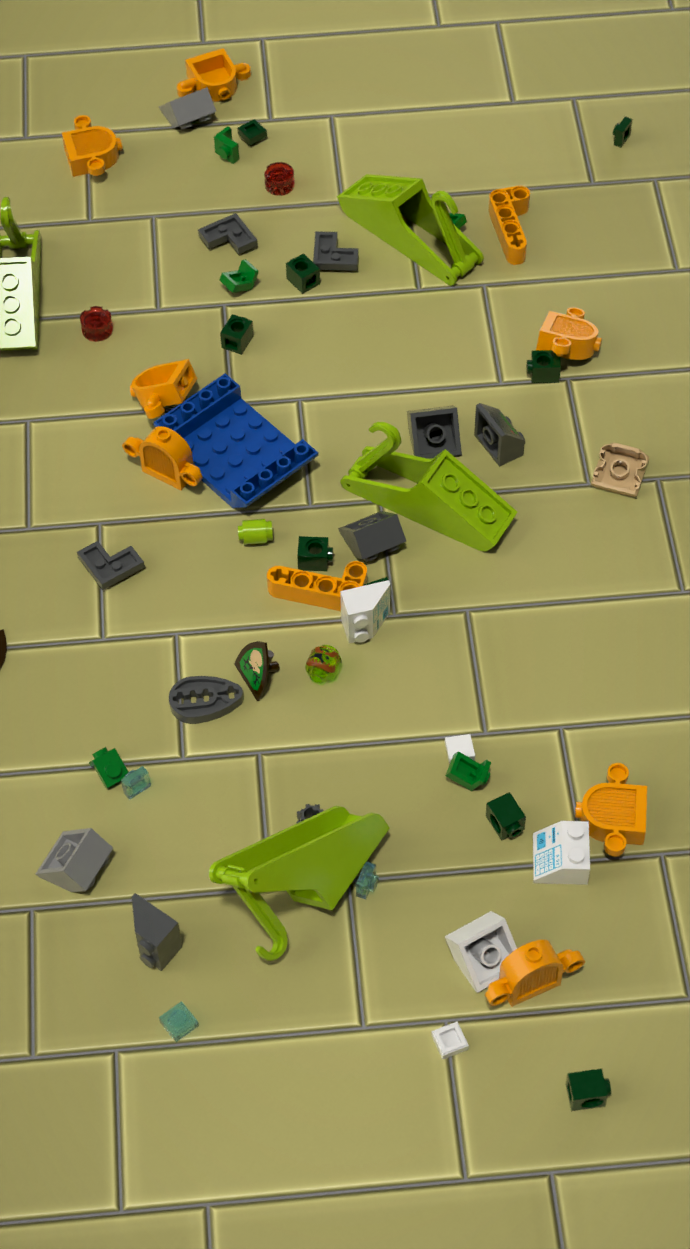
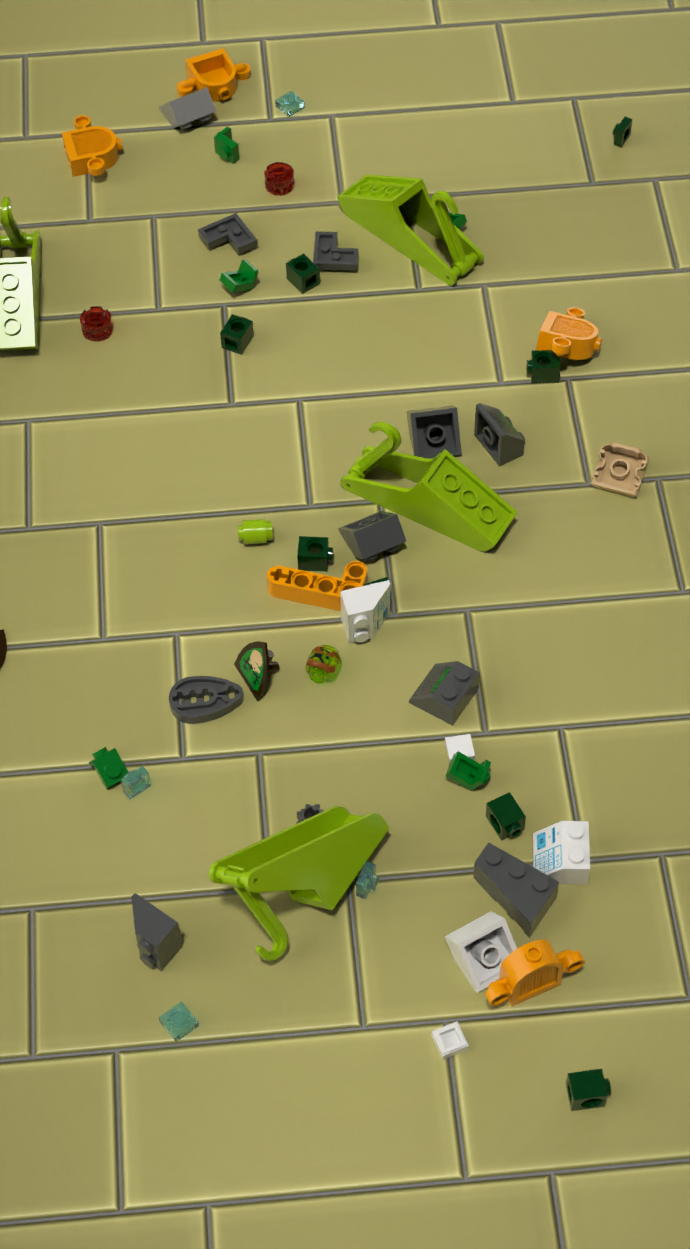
light grey slope [36,828,113,892] -> none
dark grey plate [77,541,145,590] -> none
light orange piece [122,426,203,490] -> none
light orange piece [130,359,198,419] -> none
blue slope [153,373,319,508] -> none
dark green plate [237,119,267,145] -> none
light orange beam [489,186,530,265] -> none
light orange piece [575,763,647,857] -> none
none -> clear light blue plate [275,91,305,117]
none -> dark grey slope [409,661,480,726]
none -> dark grey wedge [473,843,559,938]

